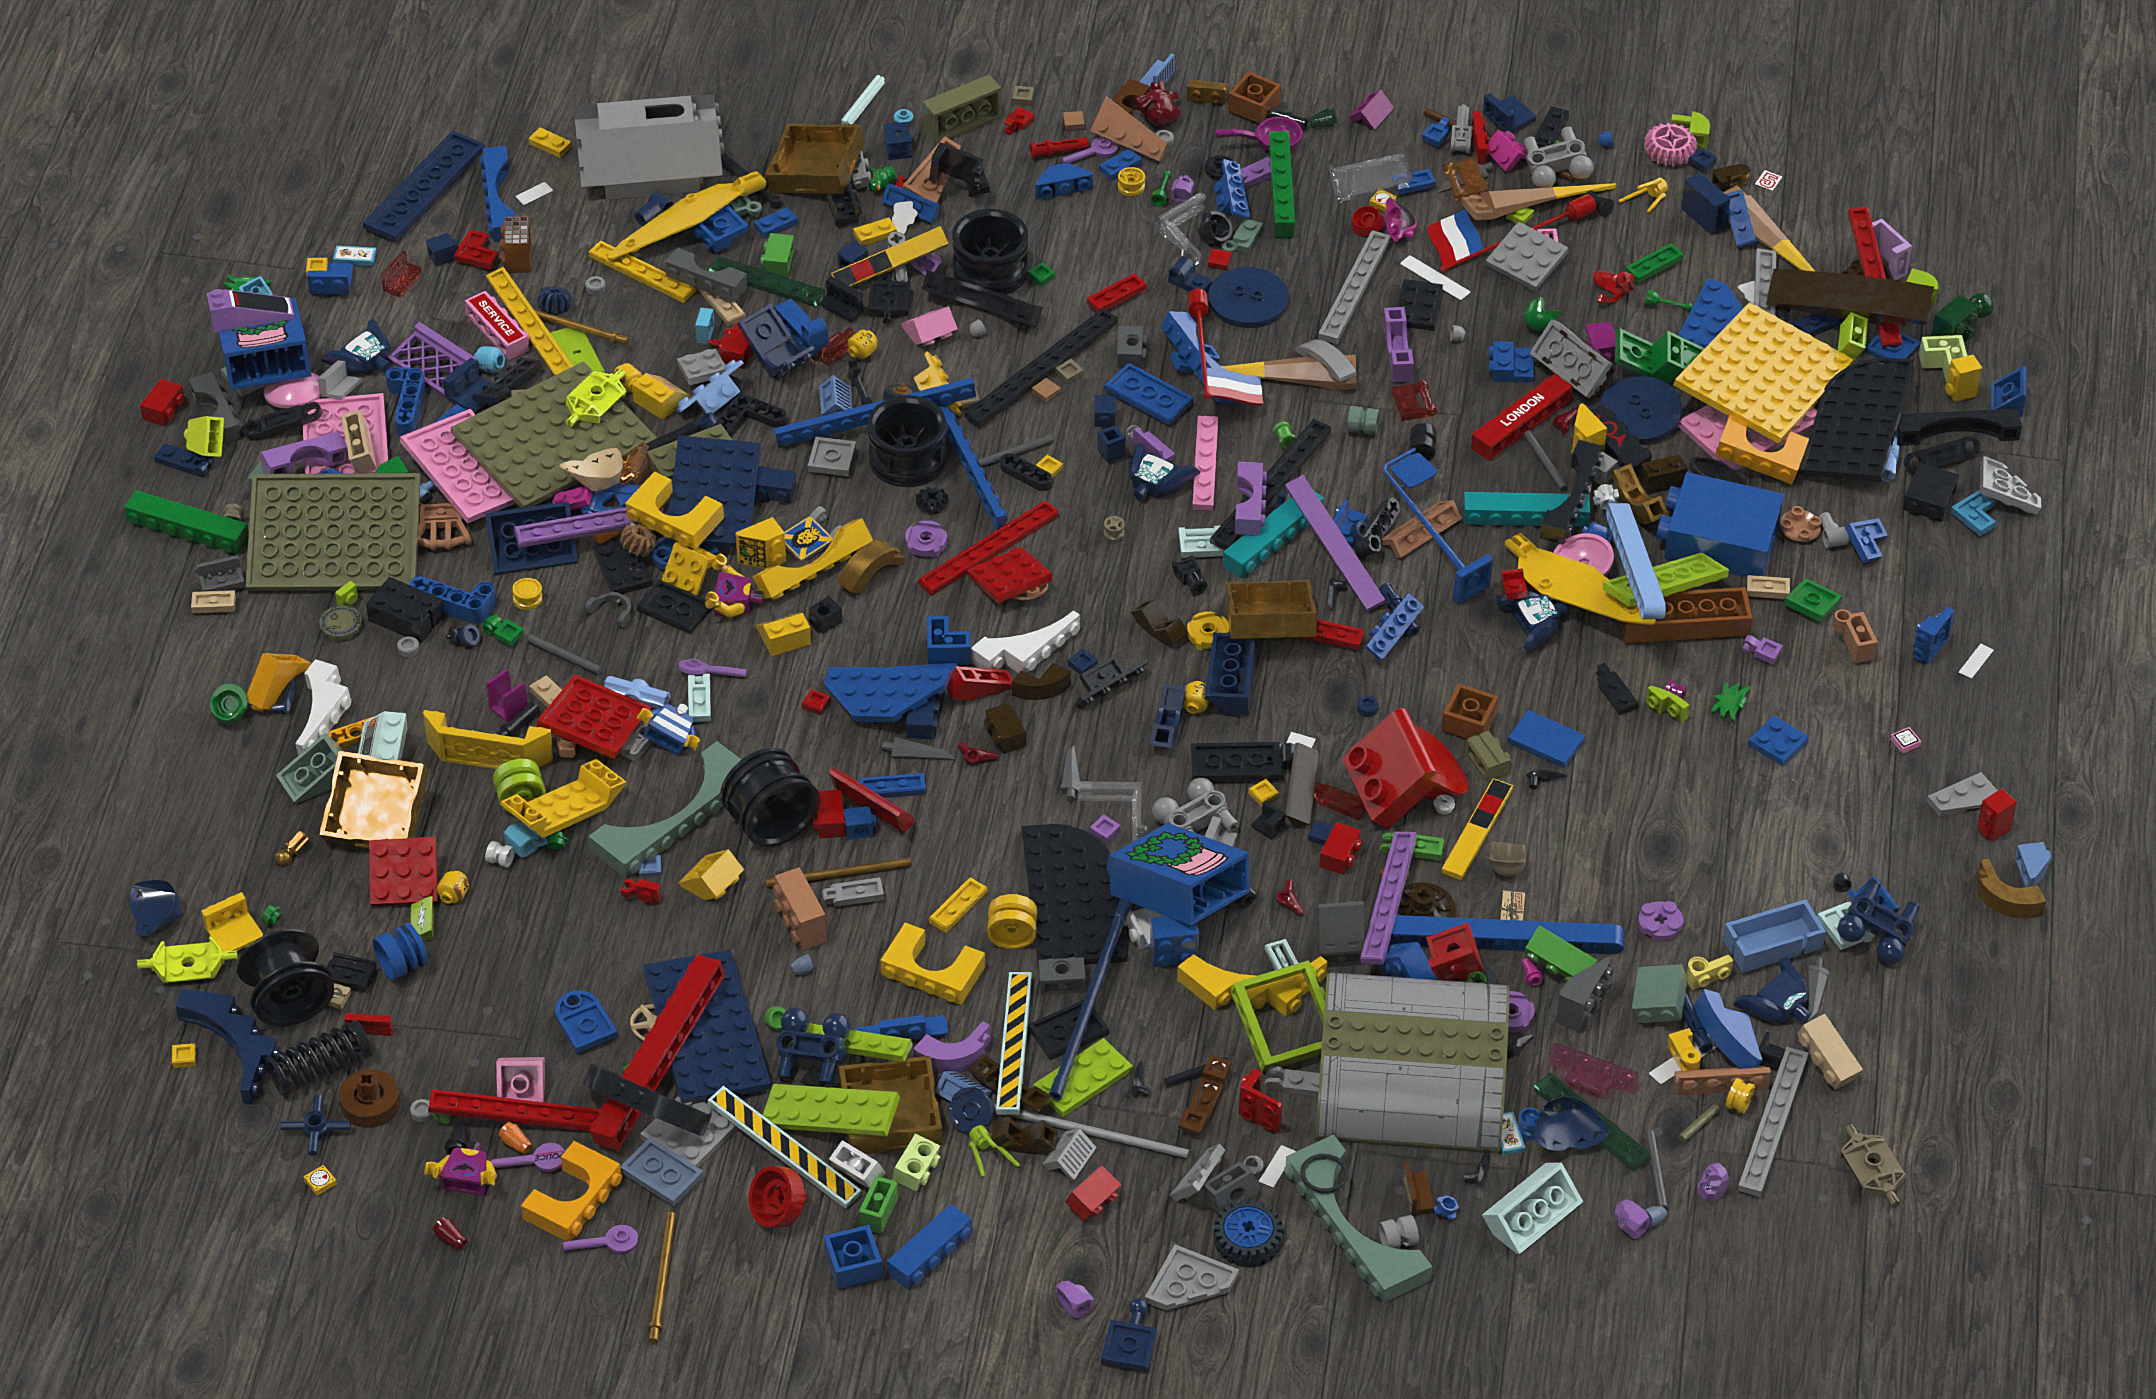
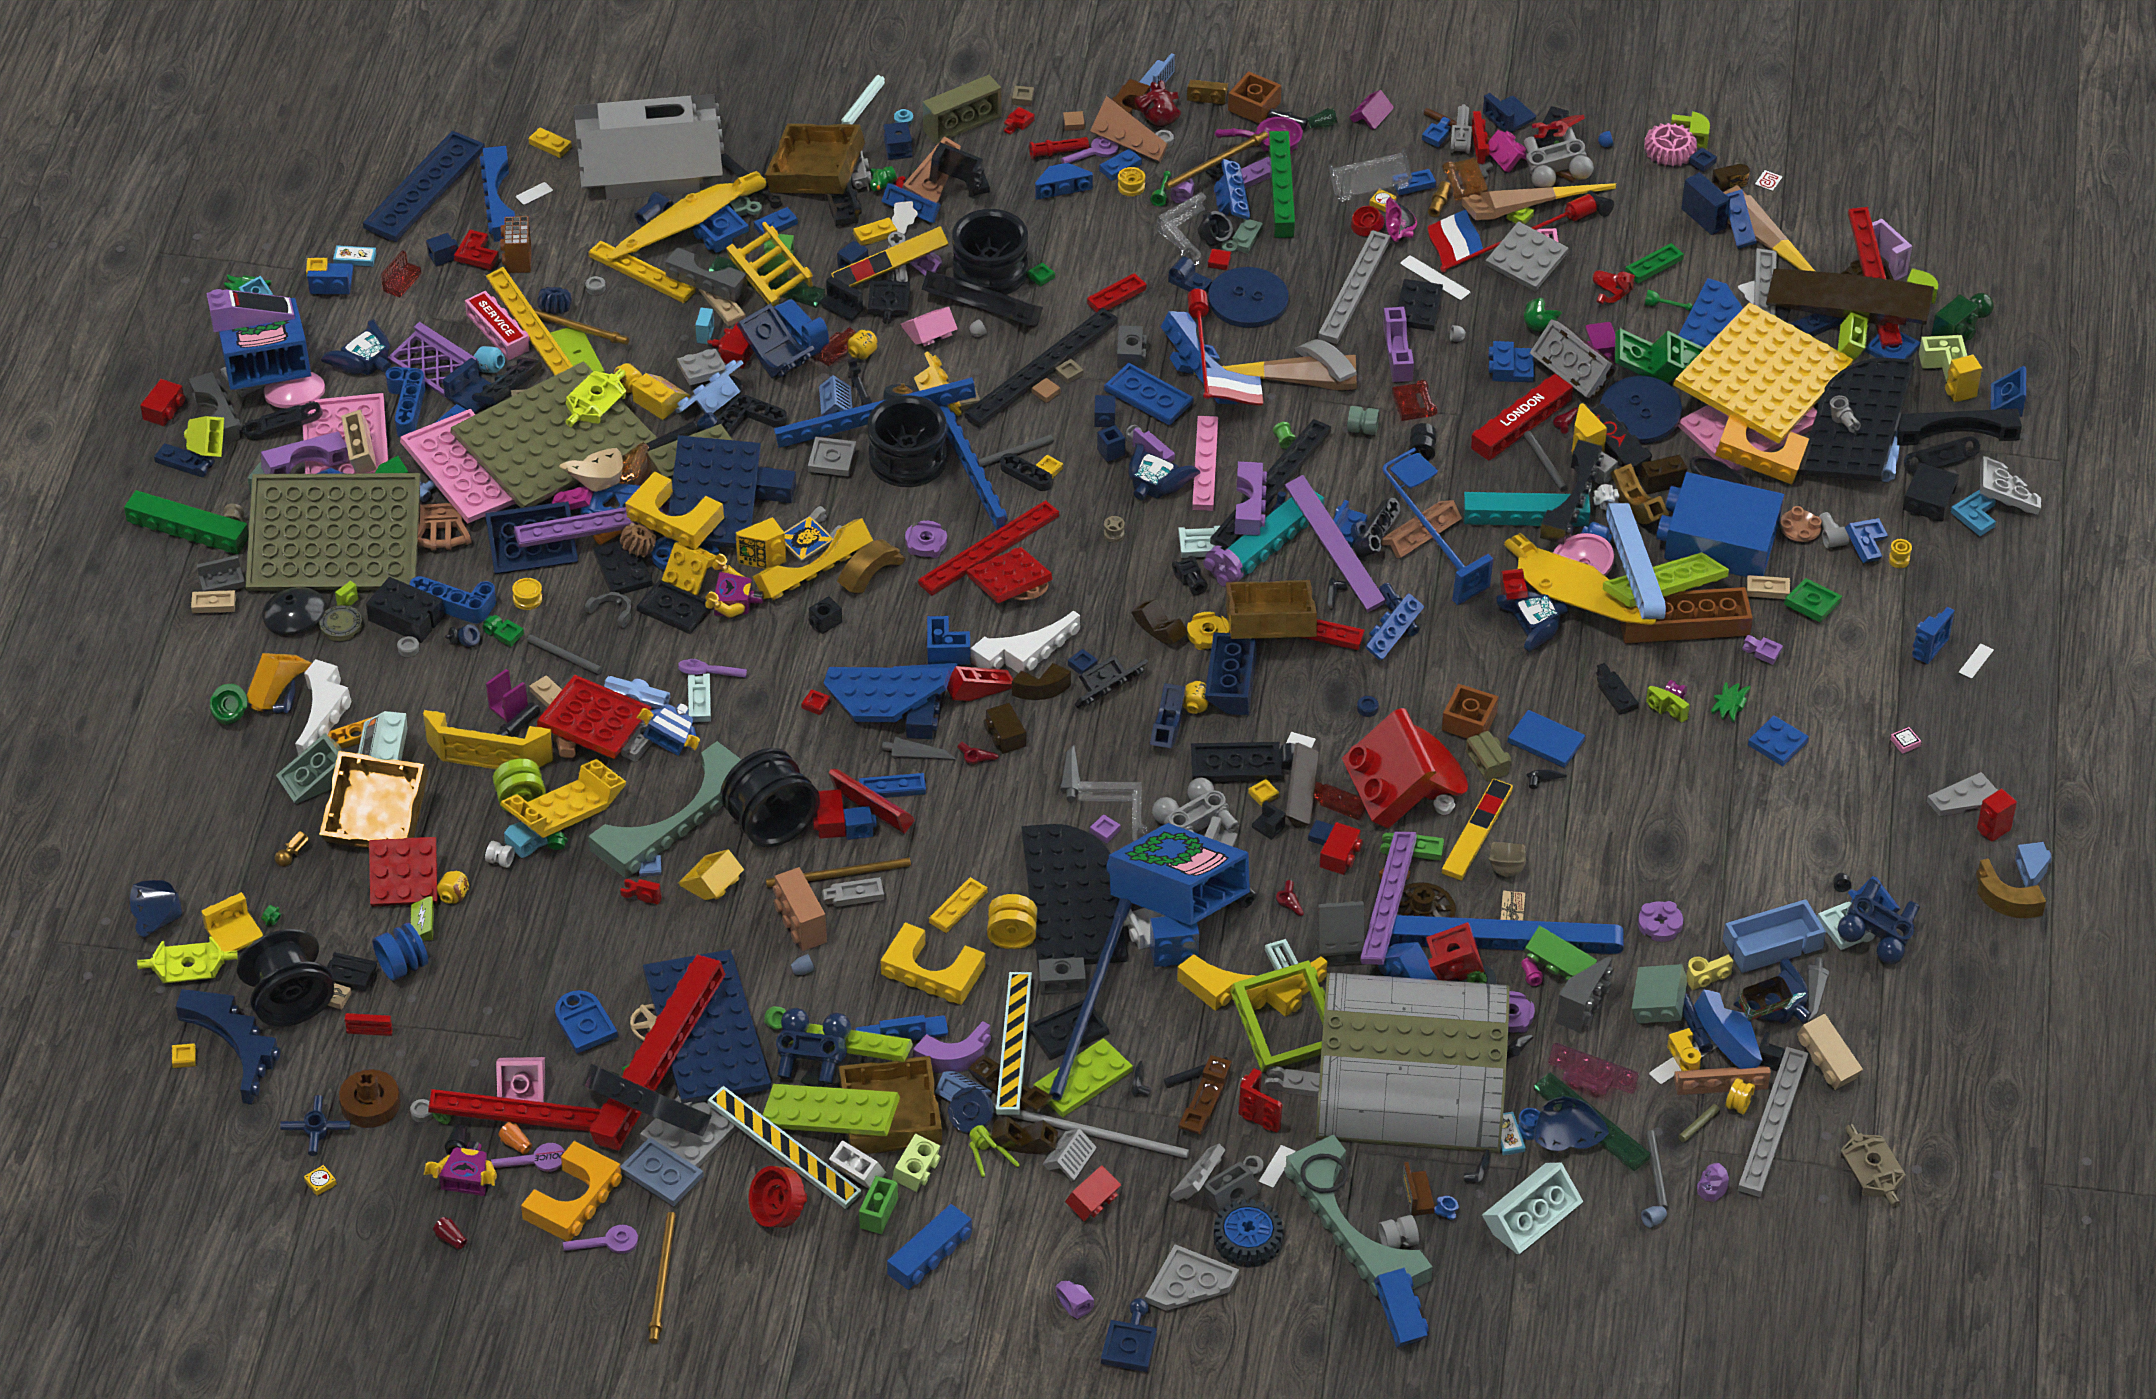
black piece [265,1019,372,1095] -> none
light grey panel [318,360,362,400] -> none
yellow slope [756,613,811,657] -> none
blue brick [824,1225,883,1289] -> none
black gear [916,486,949,513] -> none
medium lavender rock [1614,1199,1650,1239] -> none
yellow plant [1619,177,1668,213] -> none
nougat hinge [1833,609,1878,663] -> none
none -> black dish [262,587,325,635]
none -> yellow fence [726,222,813,307]
none -> pearl gold bar [1164,131,1268,190]
none -> medium lavender plate [1203,546,1244,586]
none -> blue brick [1374,1267,1429,1348]
none -> pearl gold pin [1427,181,1451,217]
none -> red flag [1532,115,1585,138]
none -> dark brown piece [1738,976,1793,1021]
none -> light grey pin [1830,396,1861,433]
none -> yellow wheel [1888,539,1912,568]

